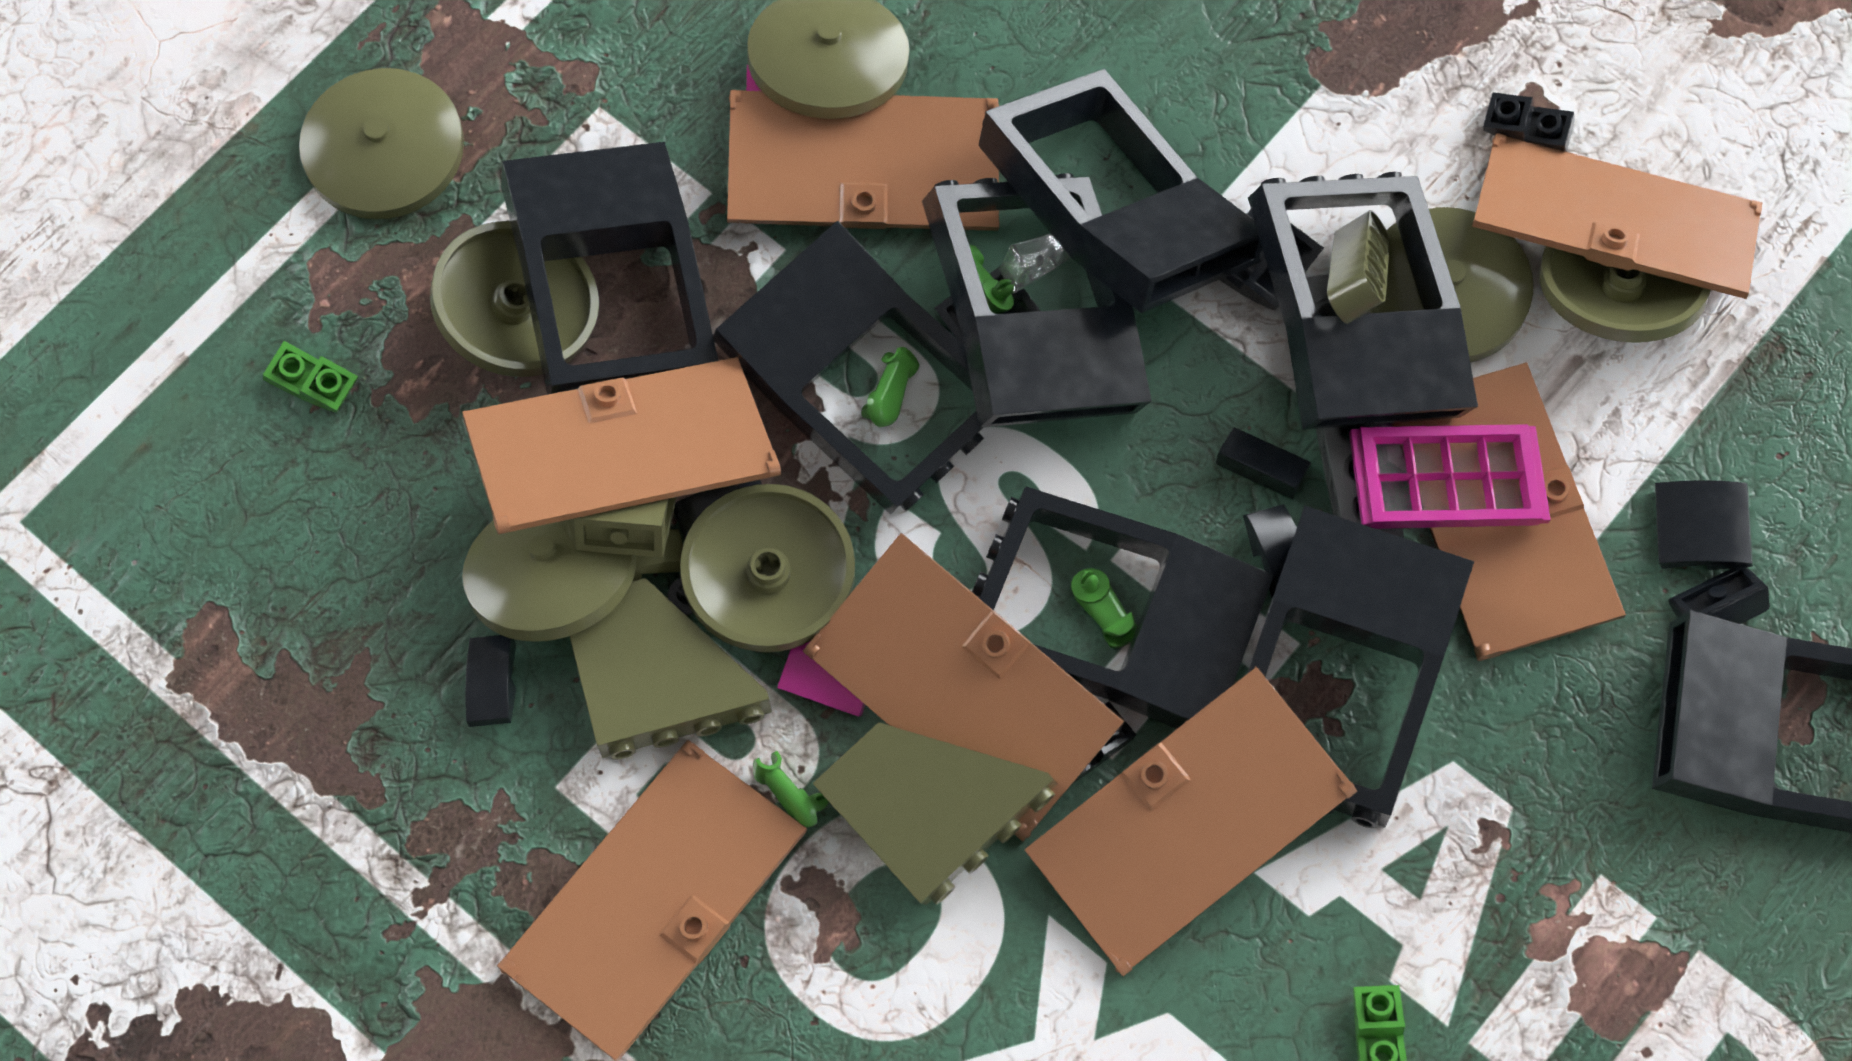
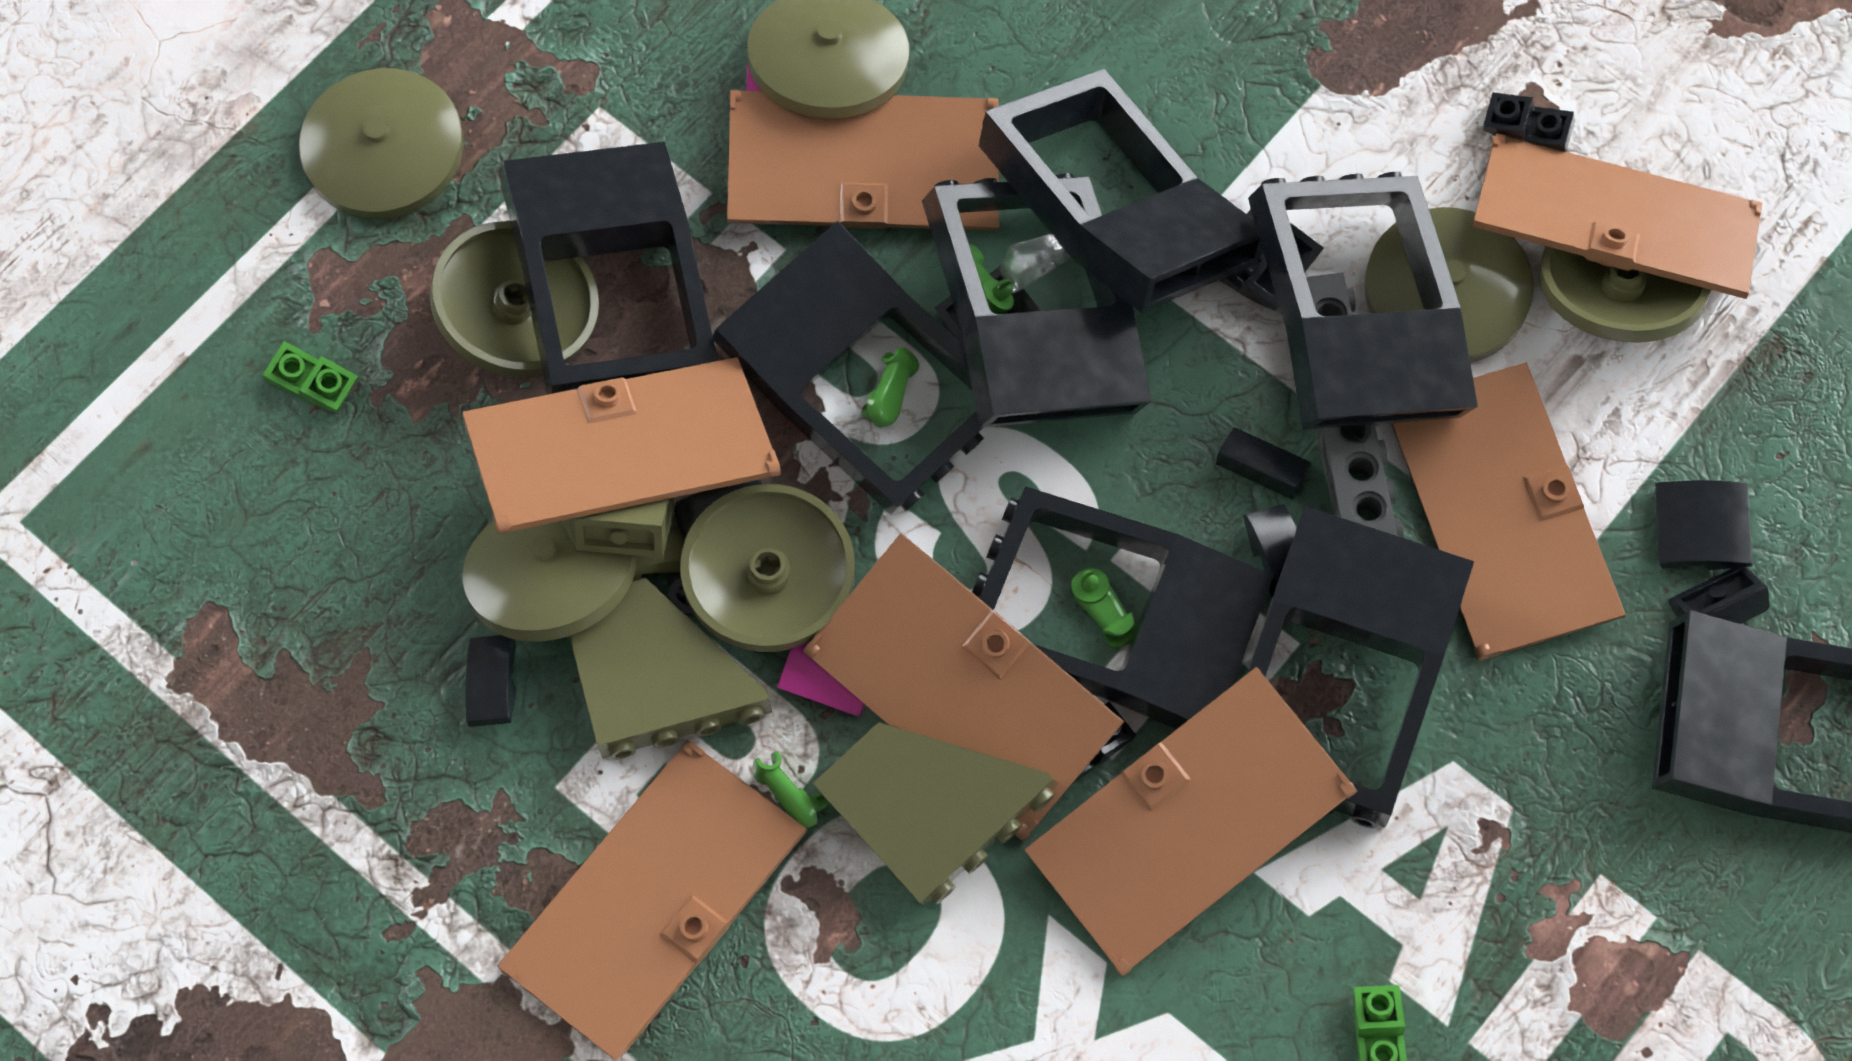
olive beam [1327,210,1390,324] -> none
dark pink piece [1349,424,1551,529] -> none

